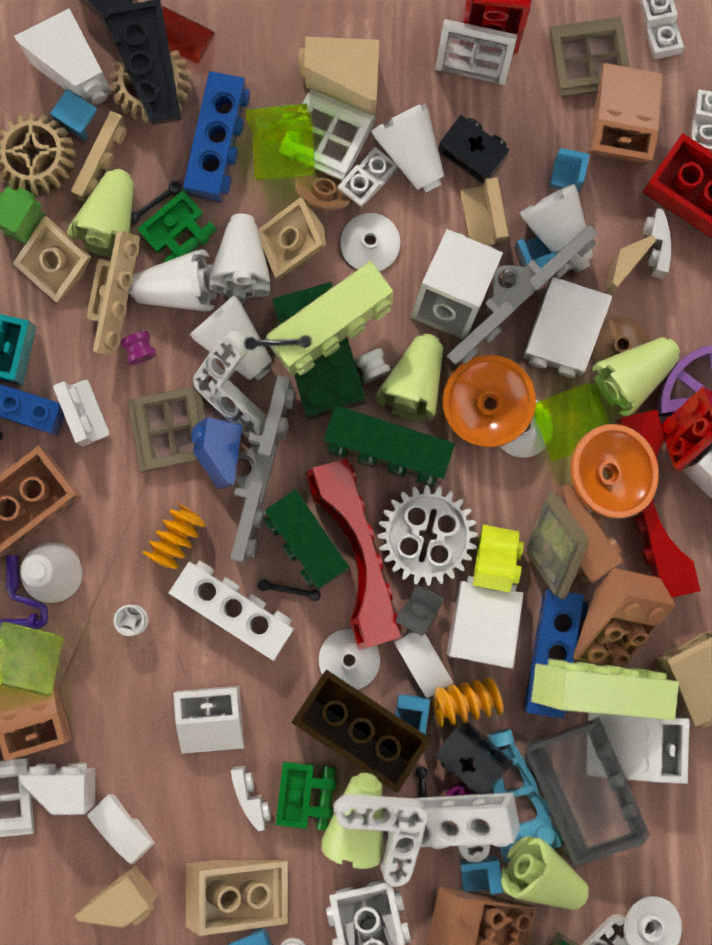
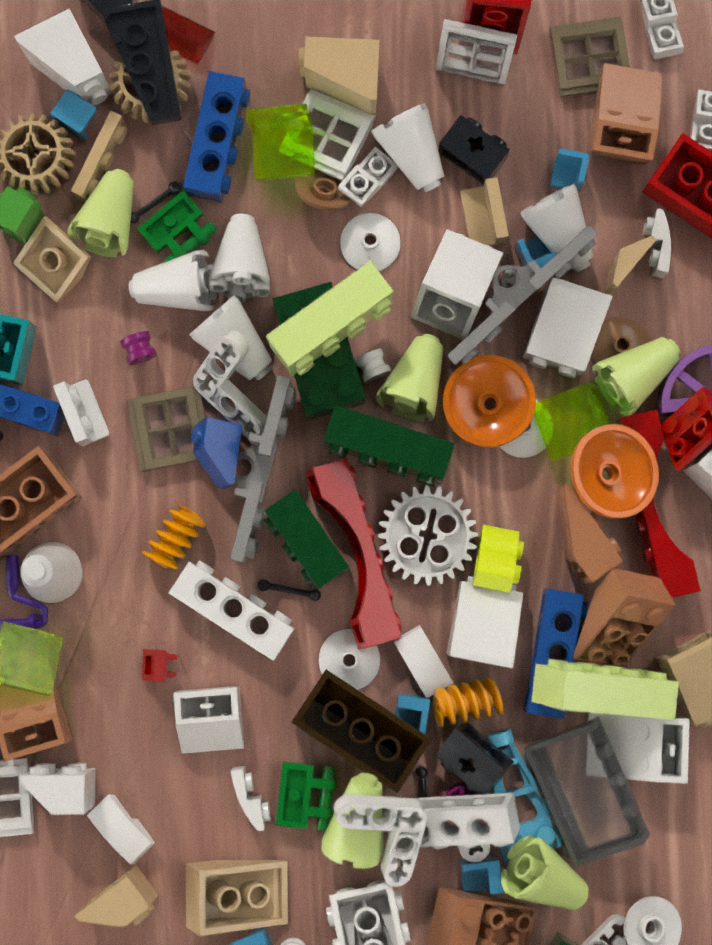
tan bracket [86,231,140,356] -> none
white wheel [114,605,149,636] -> none
black hinge [244,335,312,350] -> none
tan slope [258,197,326,280] -> none
dark grey bracket [395,585,444,636] -> none
piece [526,492,589,600] -> none
none -> red tile [142,649,177,682]

